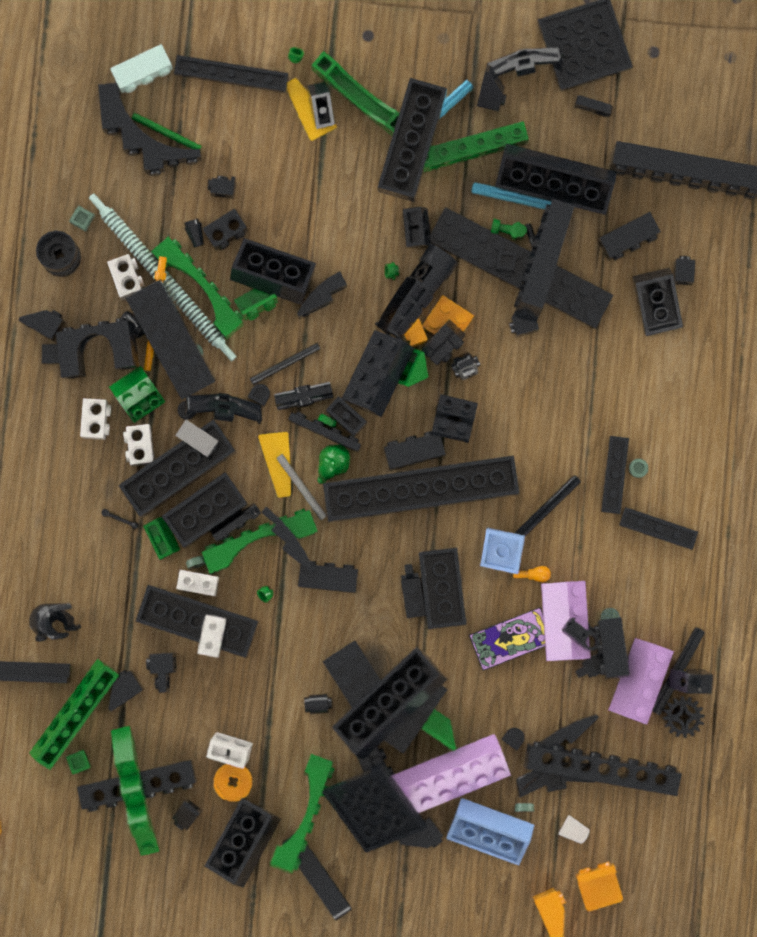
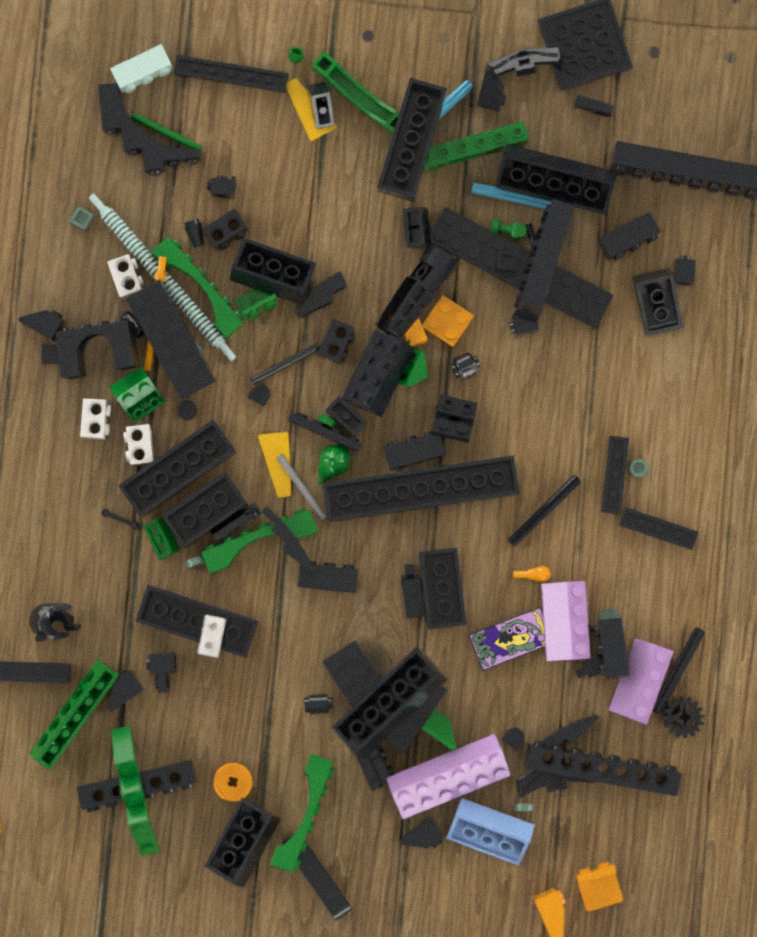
black wheel [36,230,82,277] -> none
green plate [66,749,91,775] -> none
black slope [172,799,203,830] -> none
light grey tile [175,420,218,457] -> none
white brick [176,570,219,596] -> none
black plate [185,393,262,424] -> none
white brick [206,732,253,769] -> none
green hinge [257,586,274,603] -> none
black piece [274,382,334,410] -> none
black plate [322,764,427,853] -> none
green plate [385,262,399,281] -> none
black brick [421,320,465,365] -> none
light blue plate [480,528,525,574] -> none
white sticker [559,815,590,844] -> none
black piece [562,618,600,651] -> none
black torso [669,668,713,694] -> none
none -> black brick [318,319,356,365]

